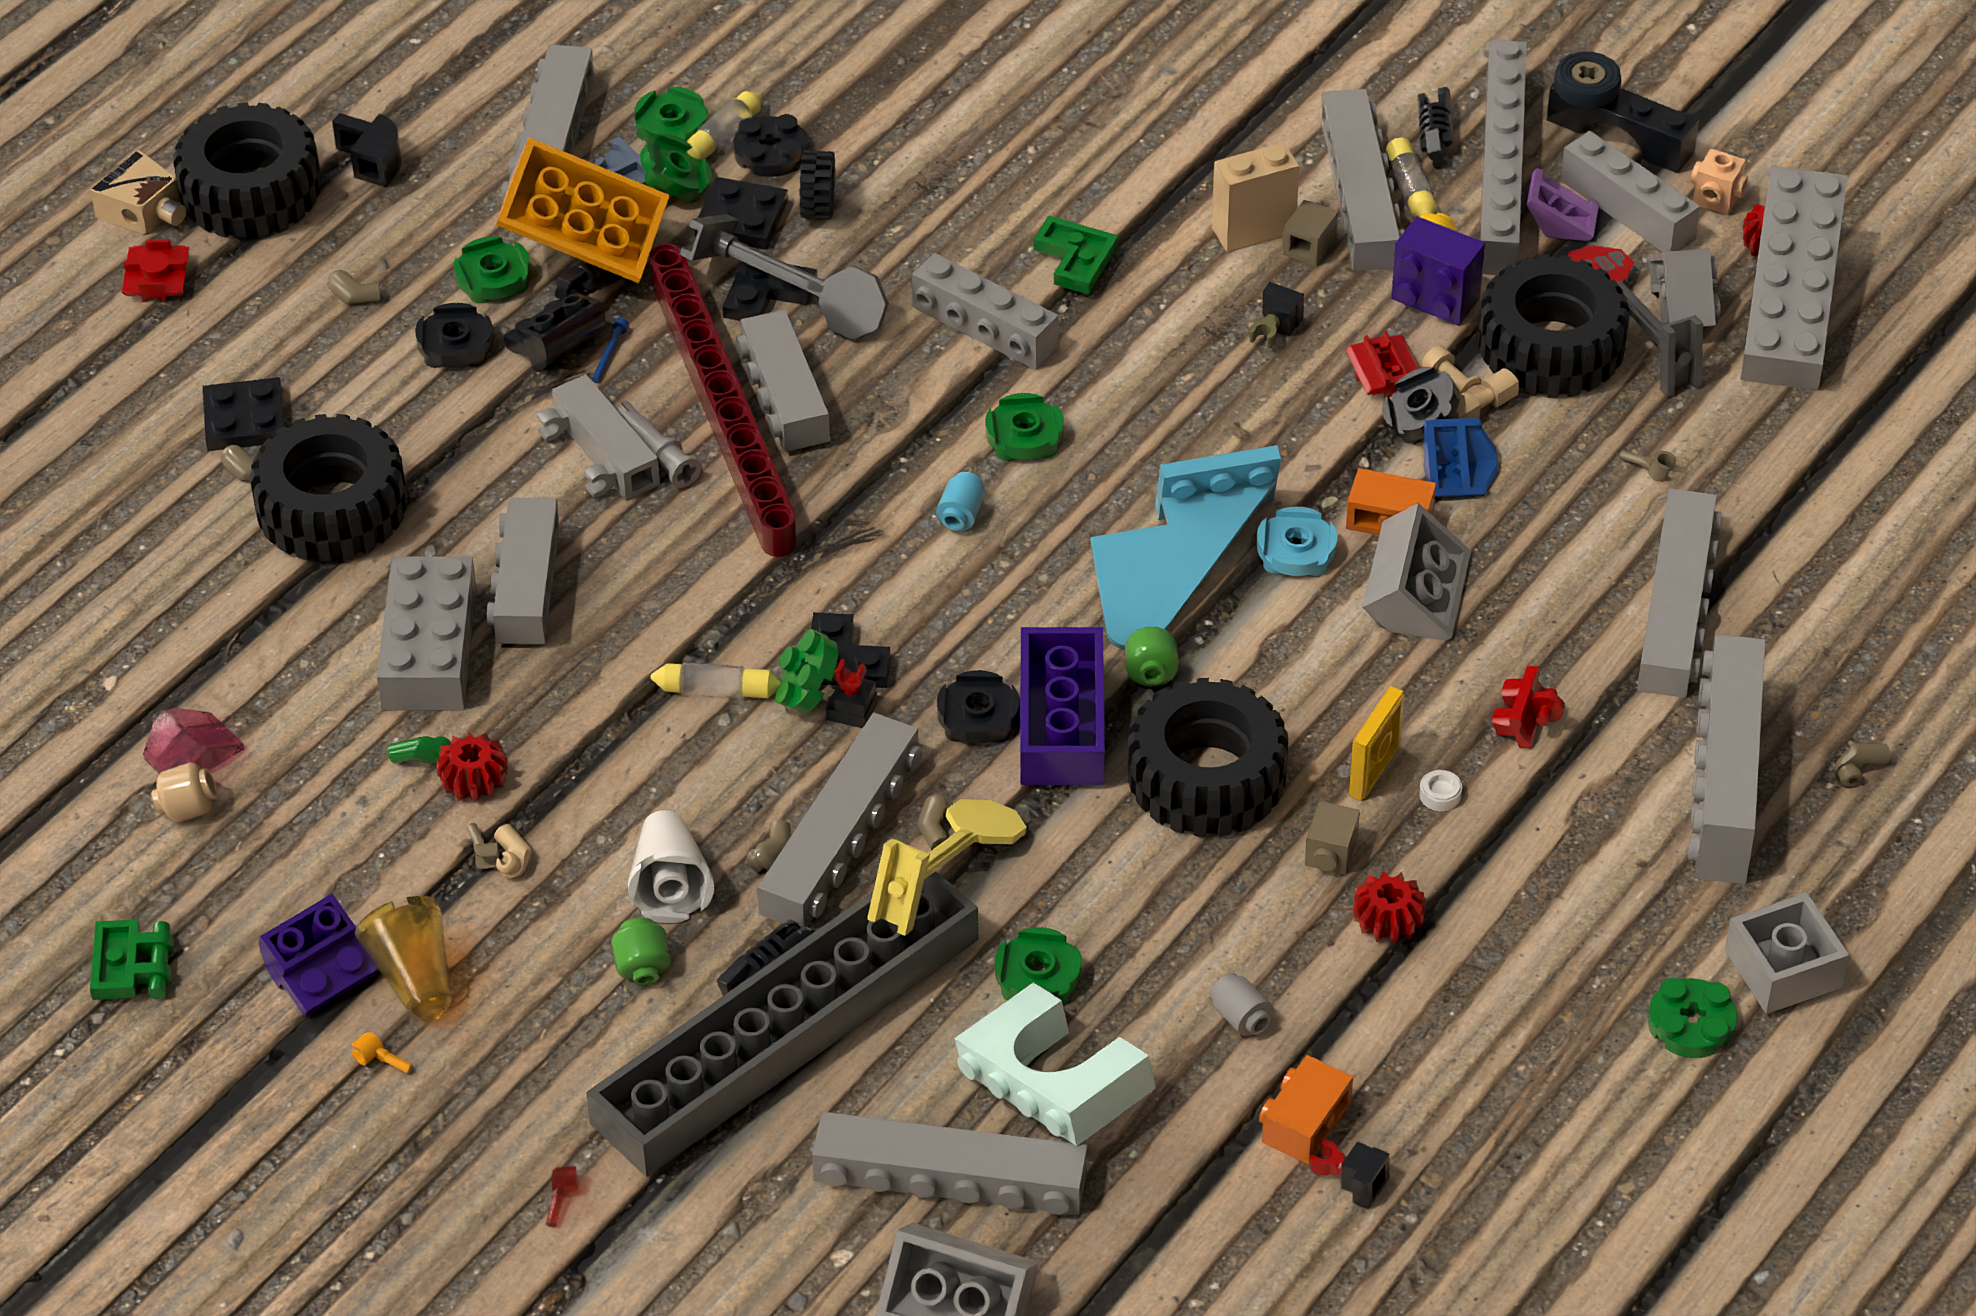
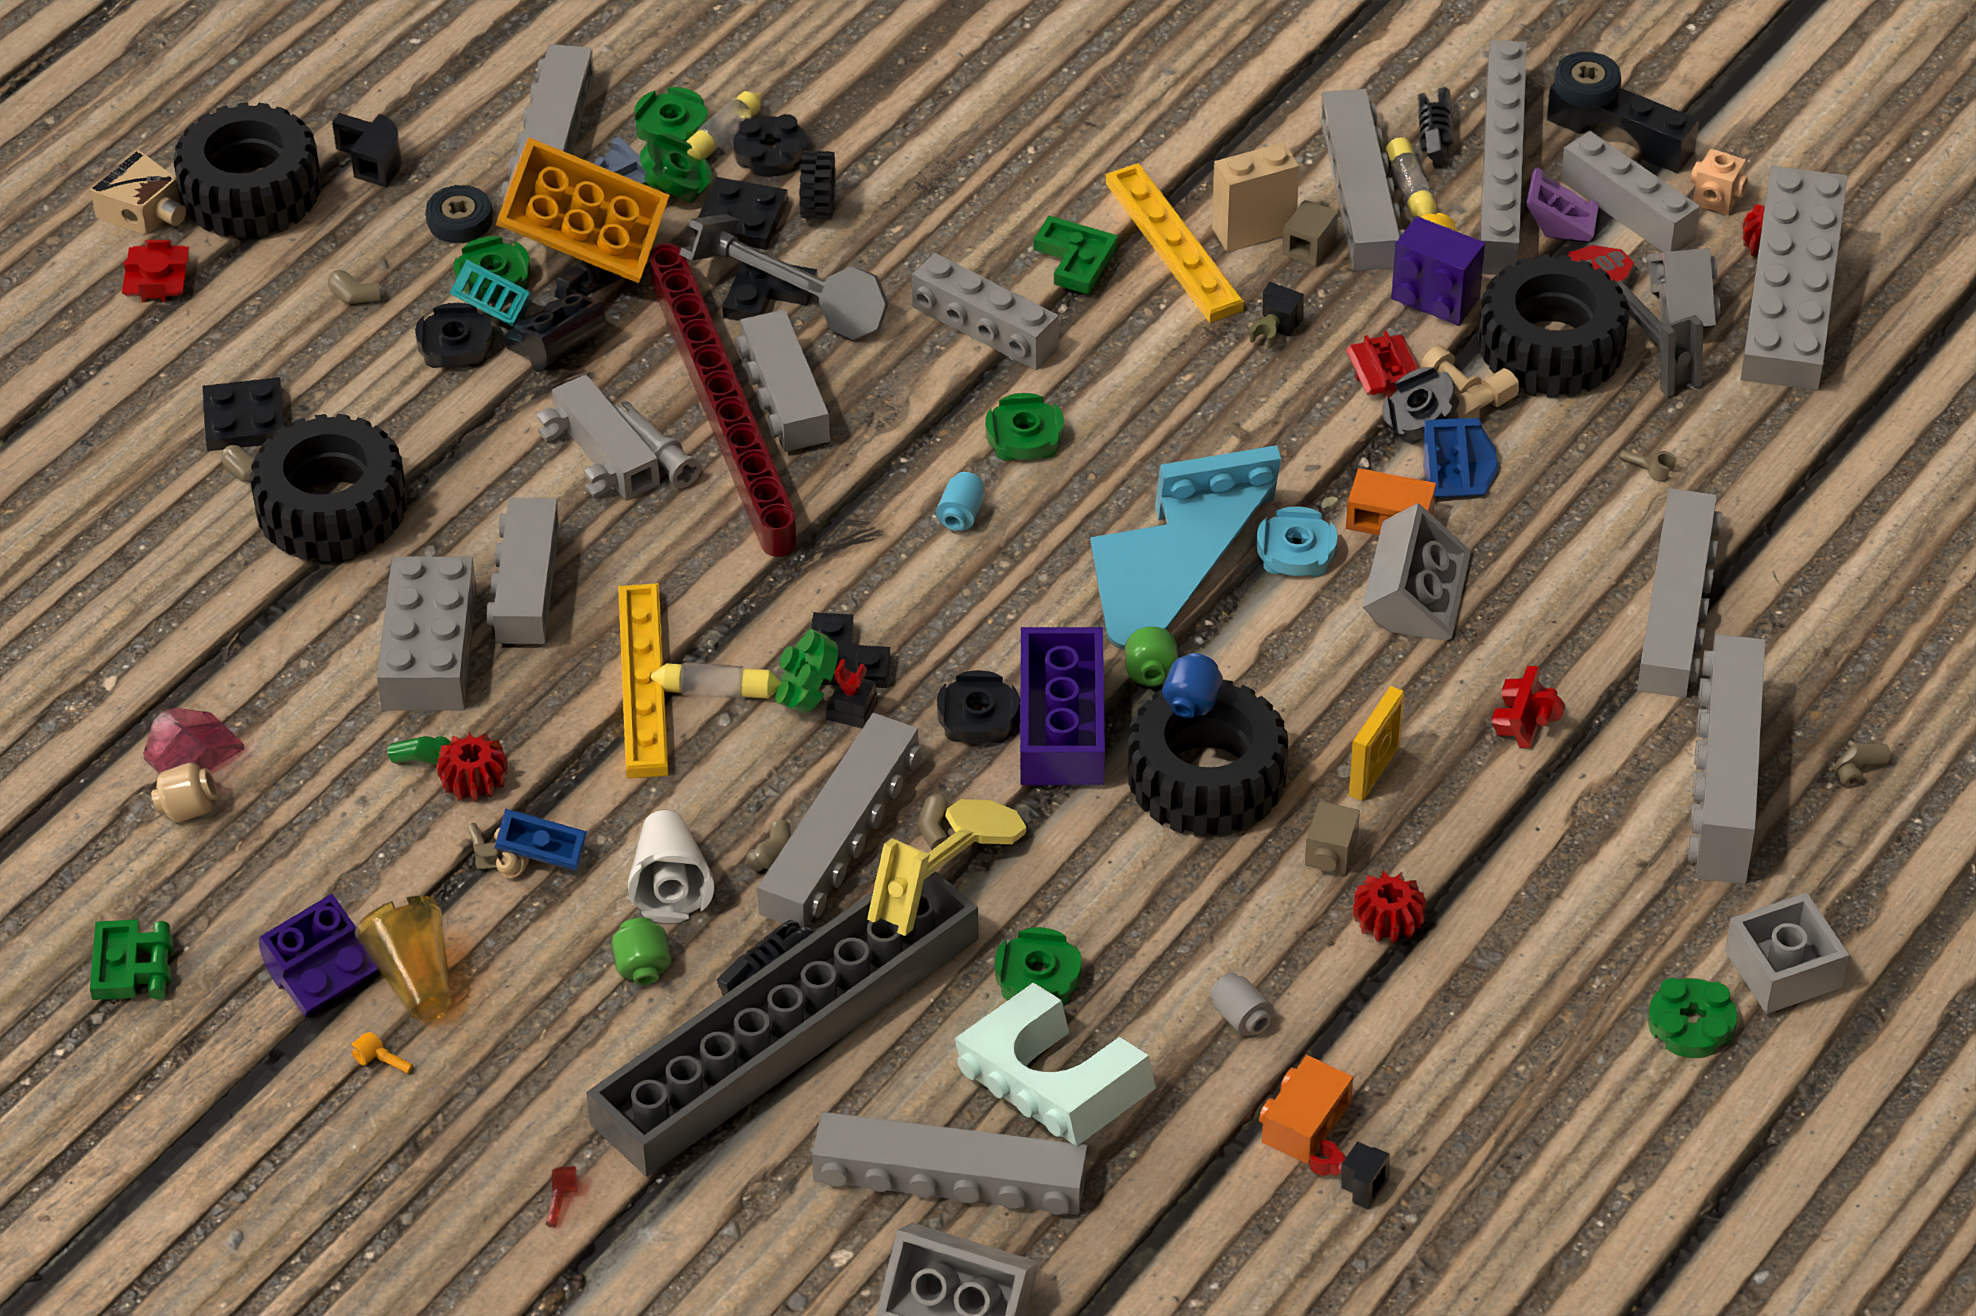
blue piece [592,317,629,383] -> none
white tile [1419,770,1462,811] -> none
none -> black bush [425,185,493,243]
none -> teal slope [449,260,535,327]
none -> blue slope [494,808,587,871]
none -> yellow tile [618,583,669,779]
none -> yellow tile [1106,163,1244,323]
none -> blue head [1162,653,1223,718]

